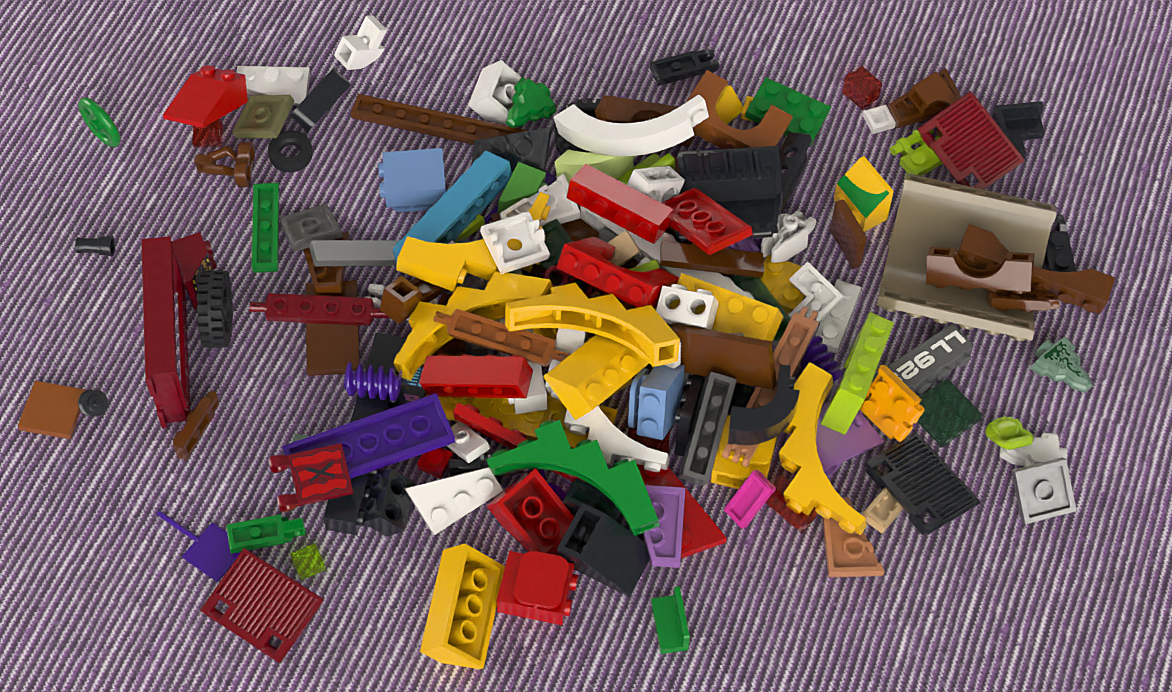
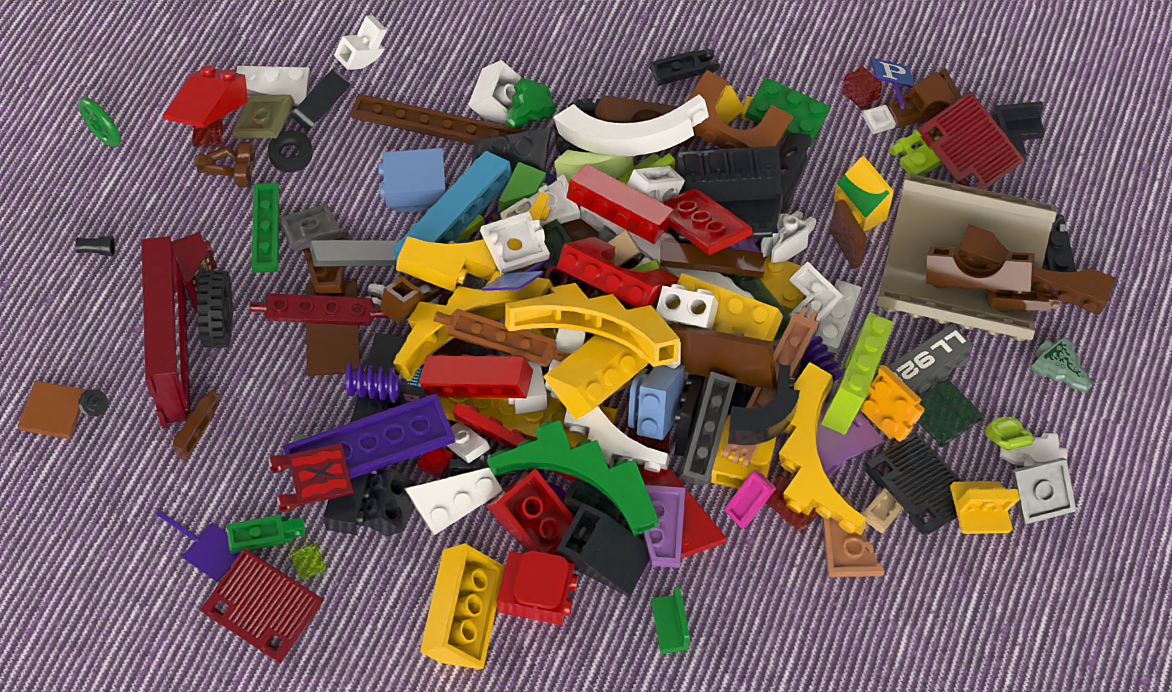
none -> piece [482,256,551,291]
none -> piece [870,57,915,109]
none -> yellow bracket [950,481,1020,534]

